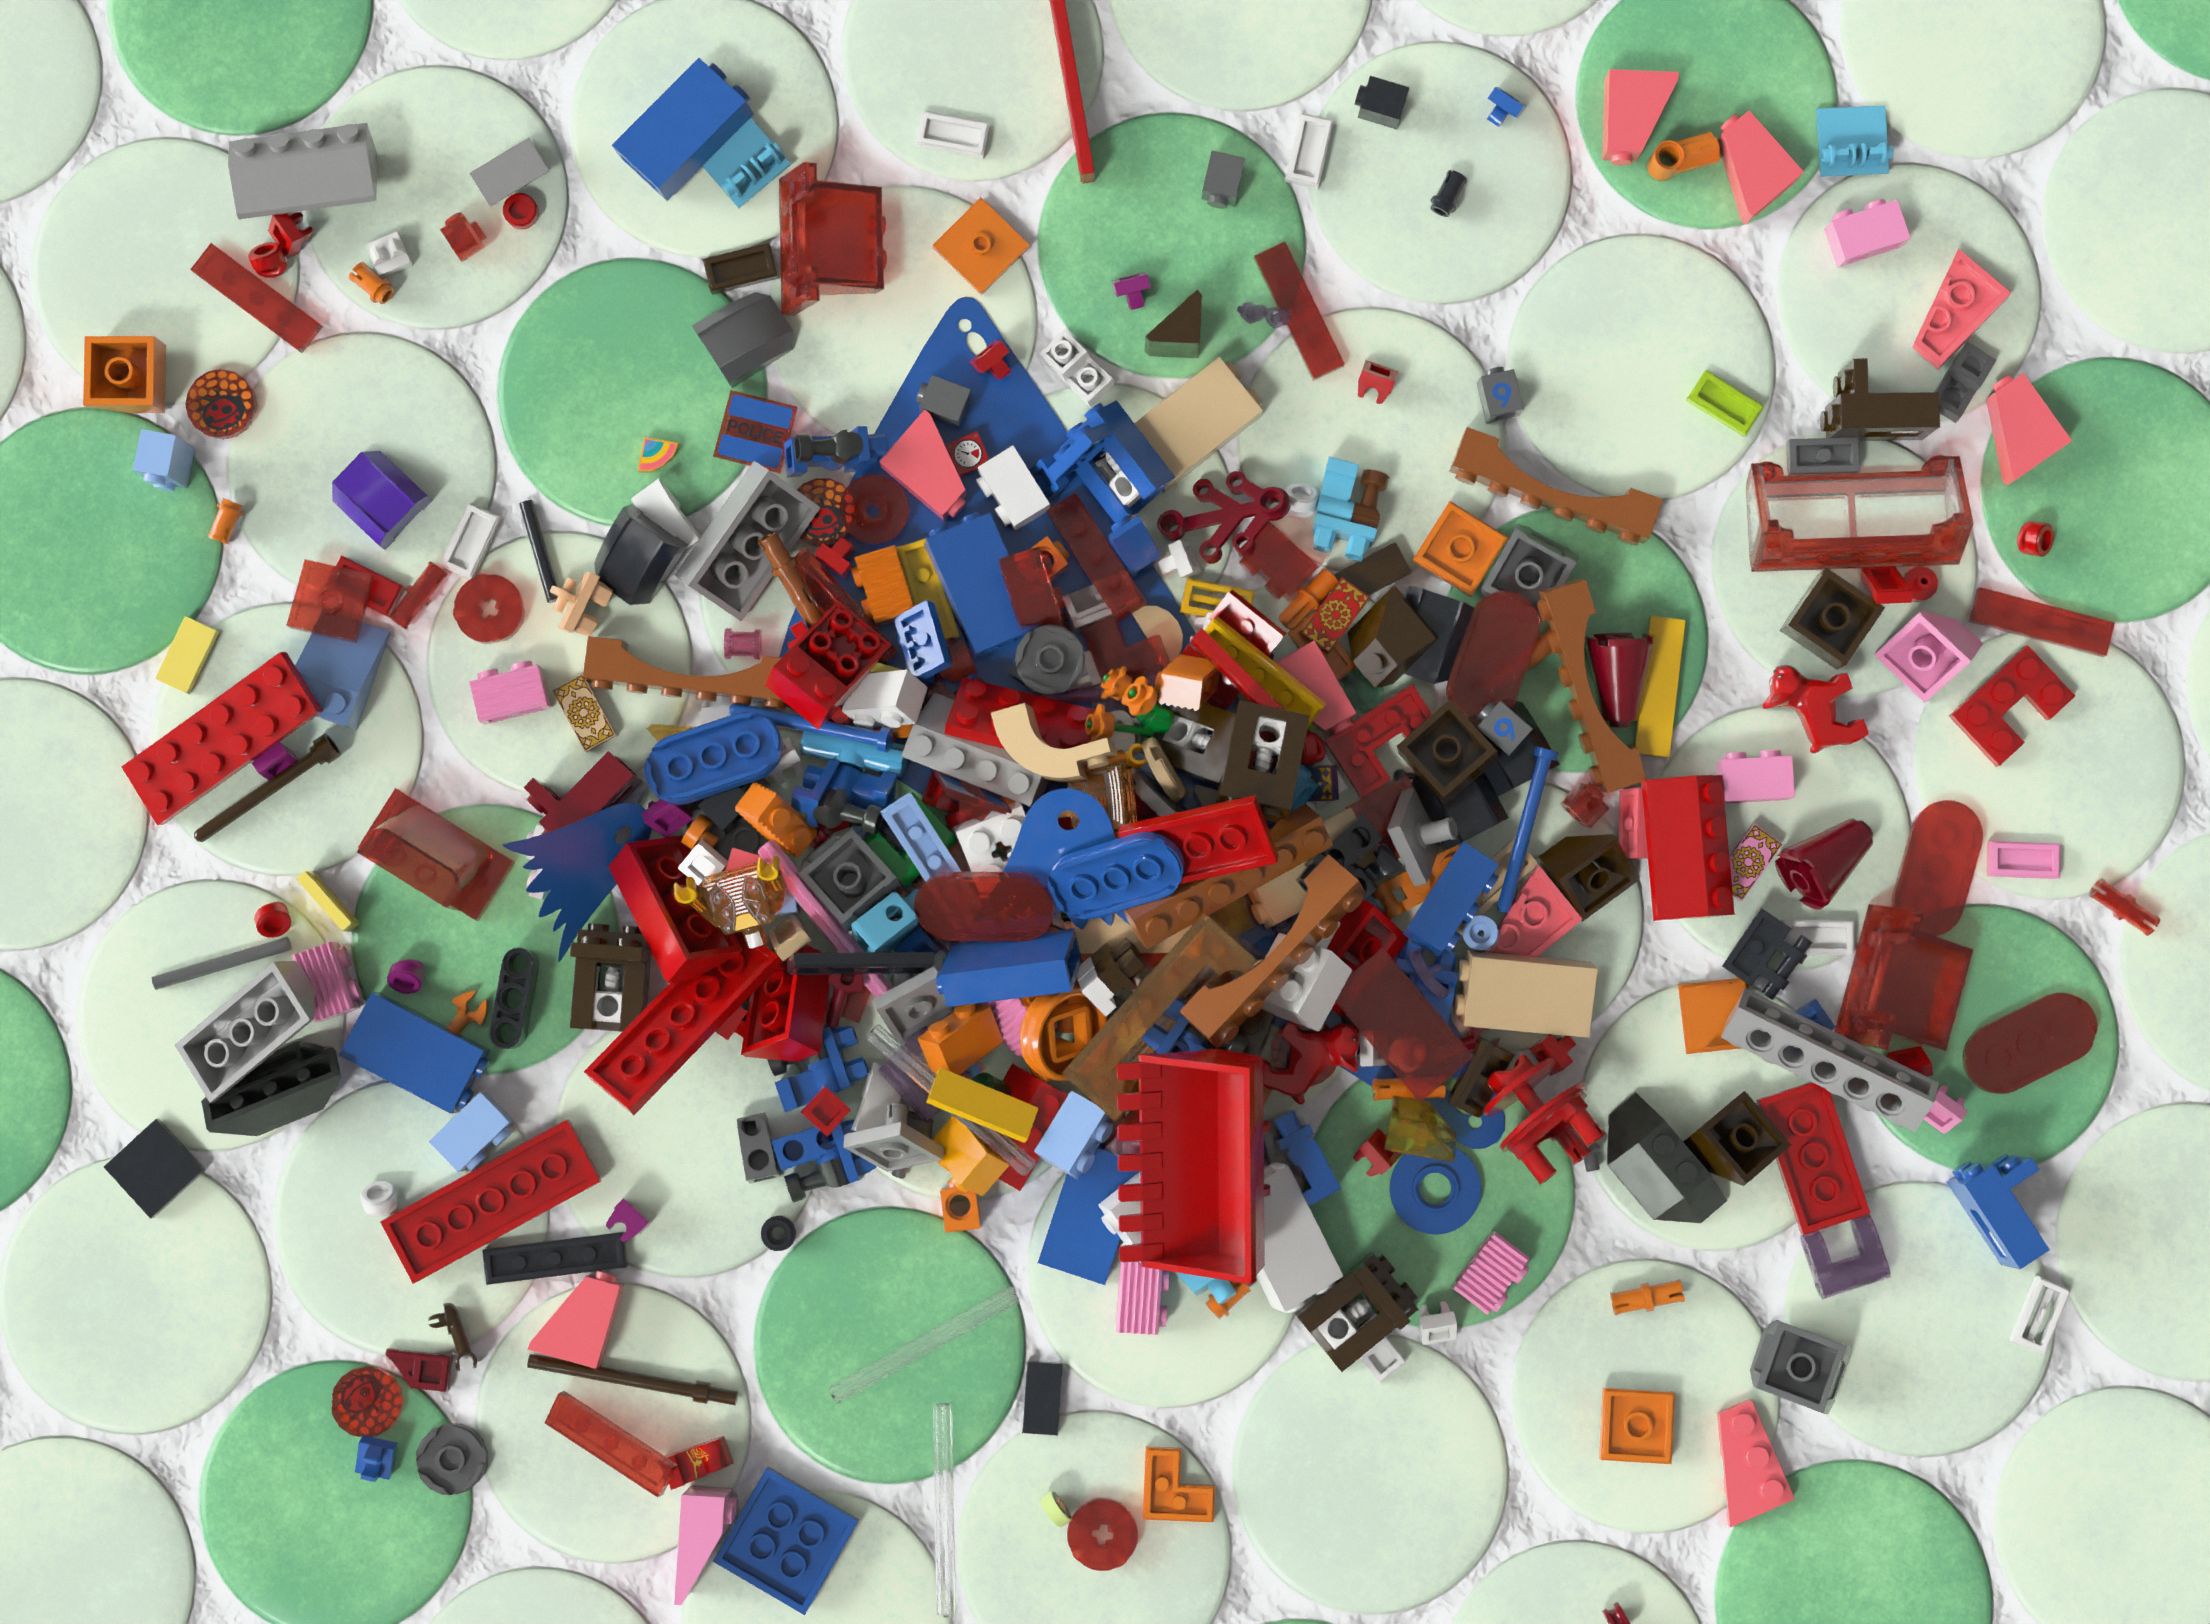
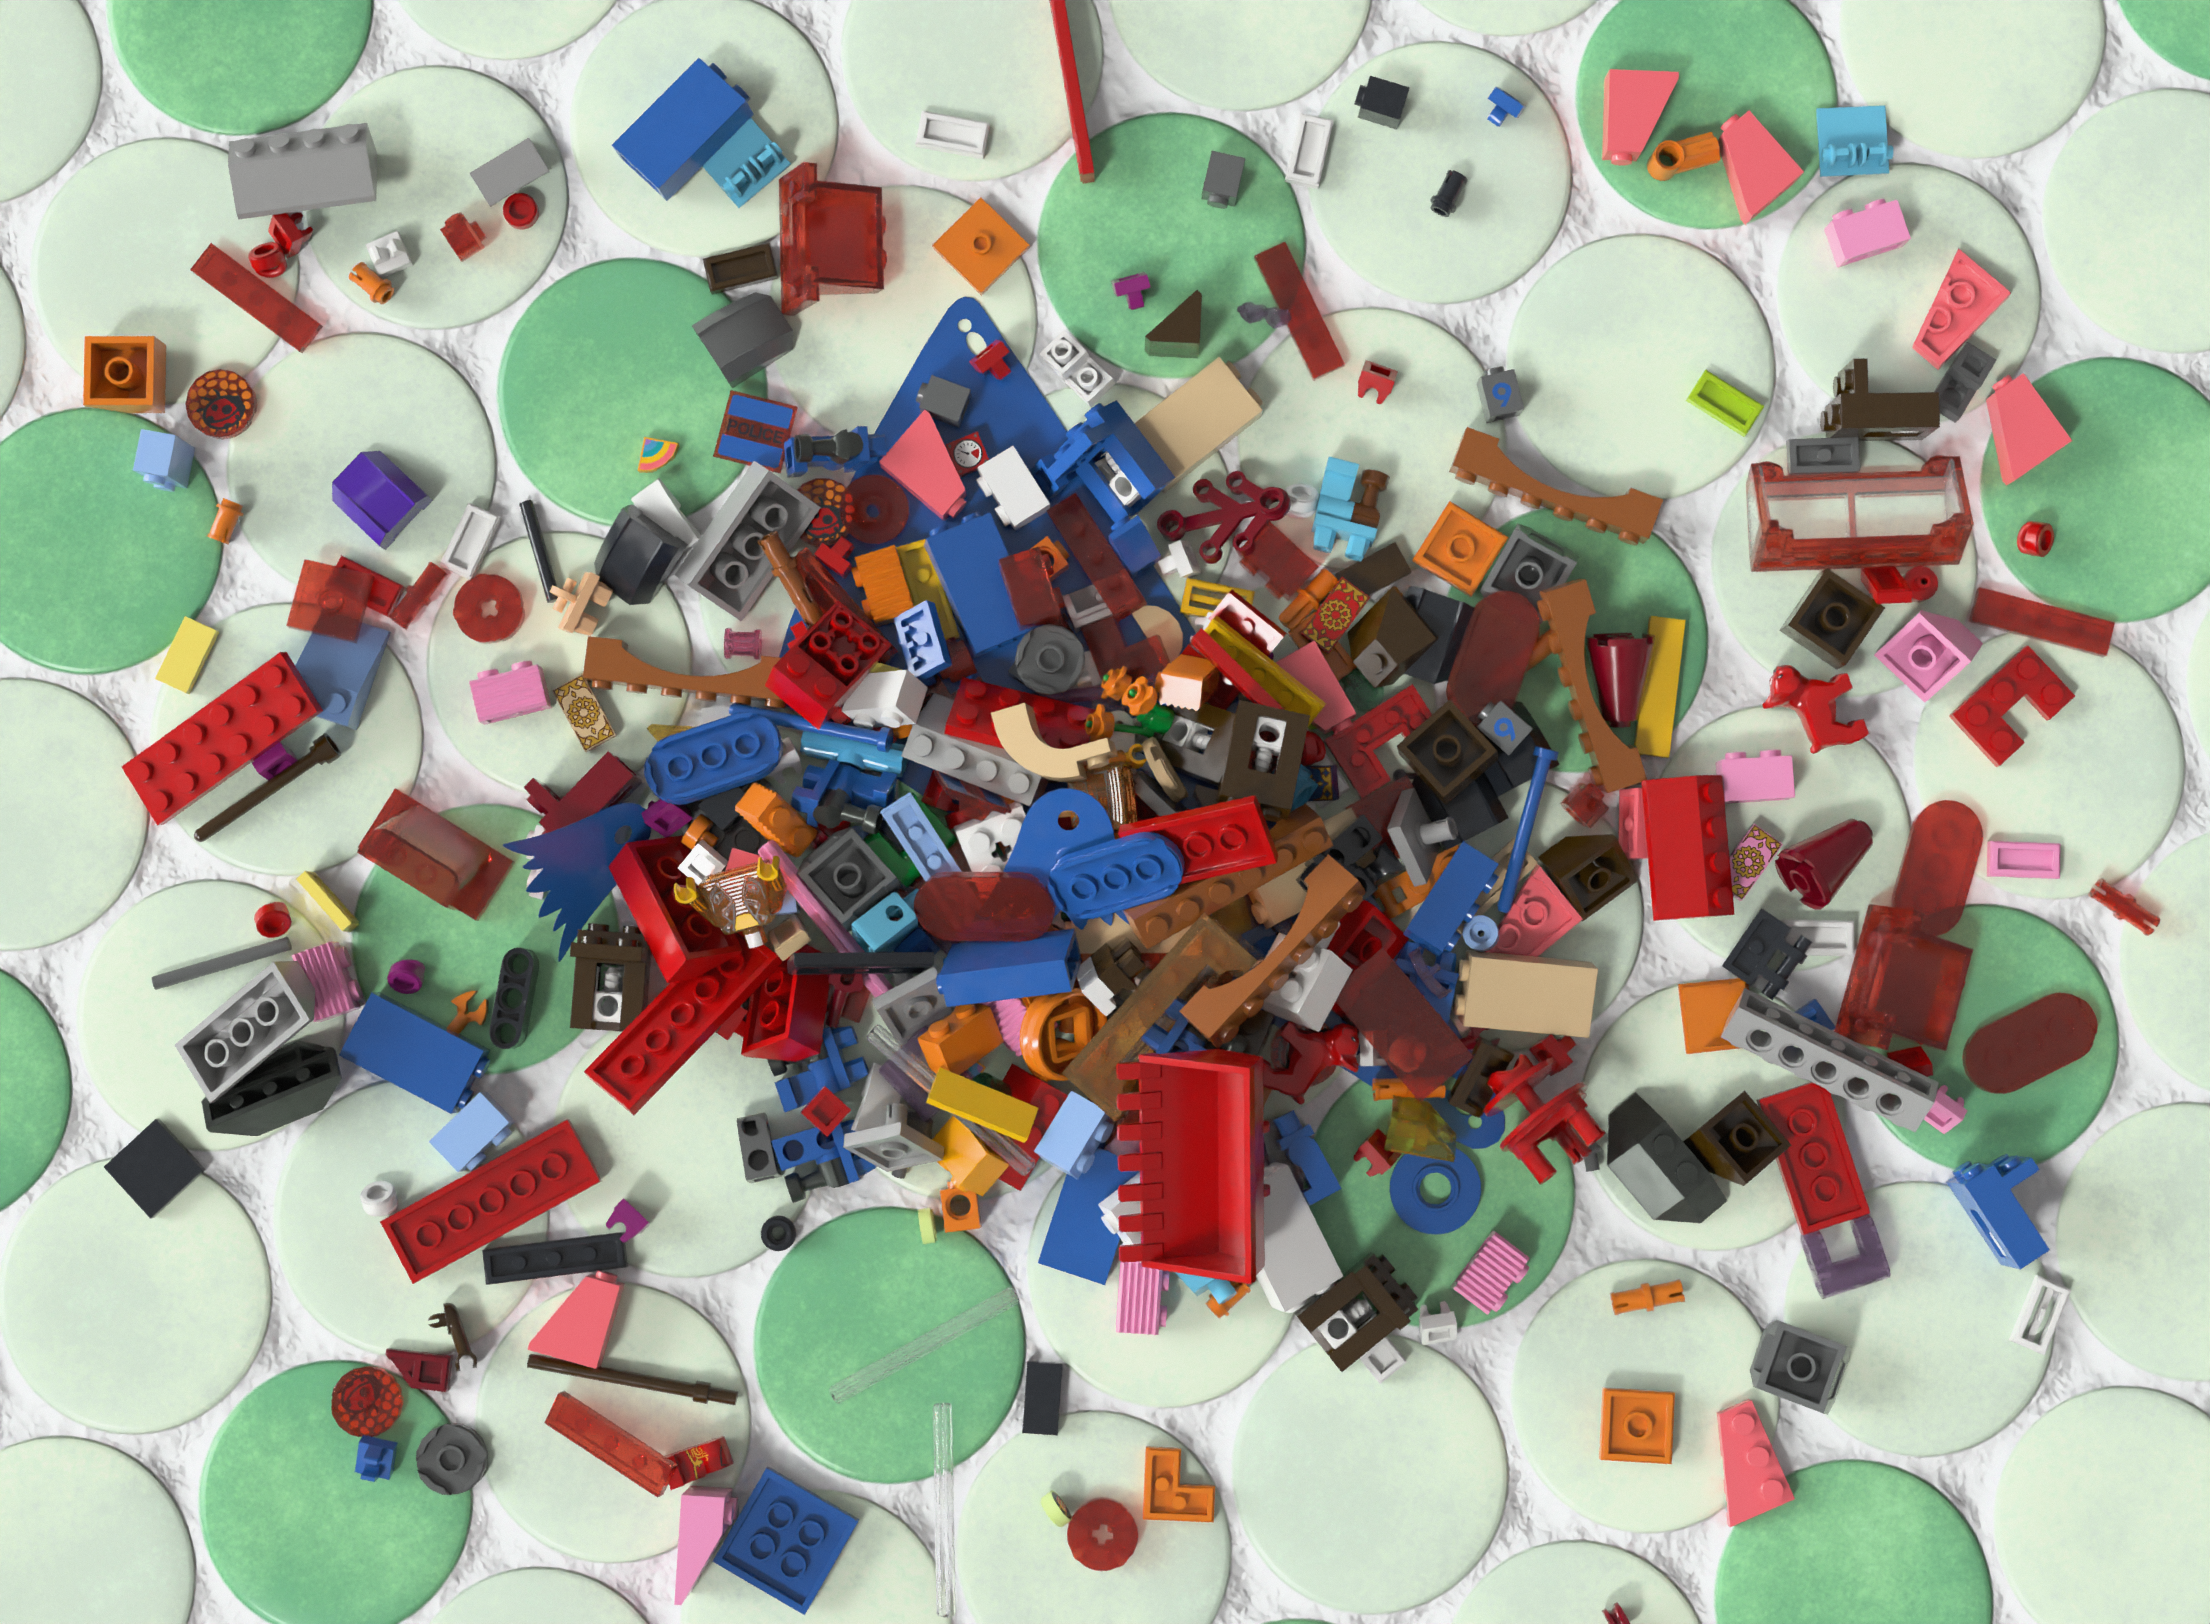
none -> yellowish green tile [918,1207,937,1244]

